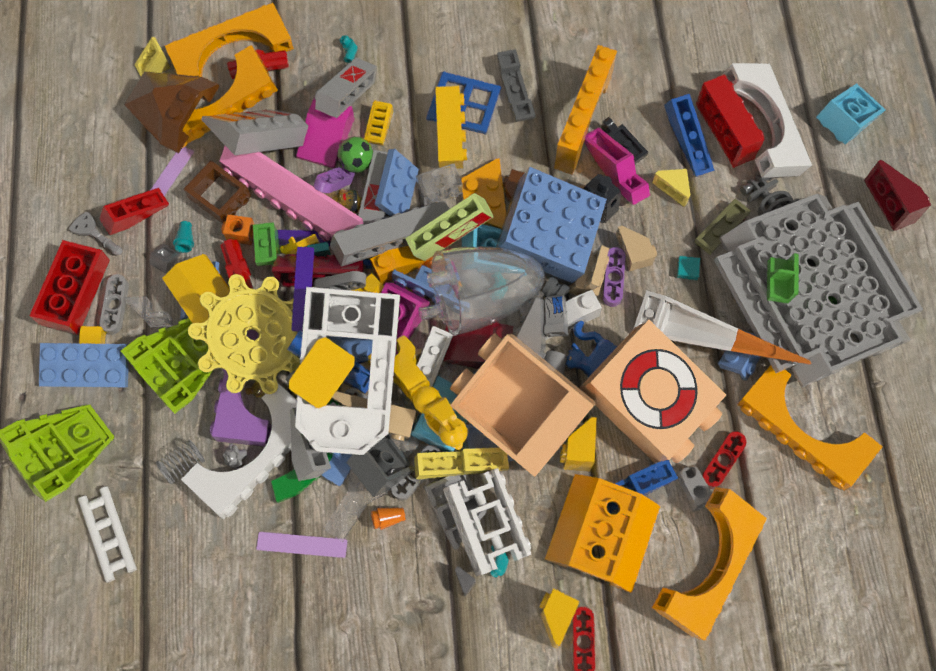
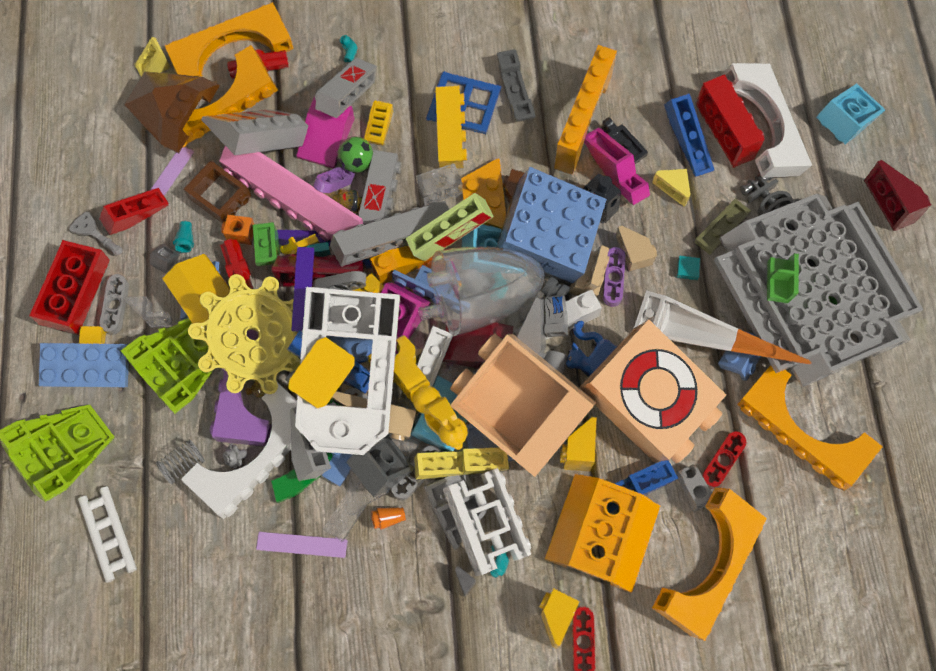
medium blue plate [375,149,419,217] -> none

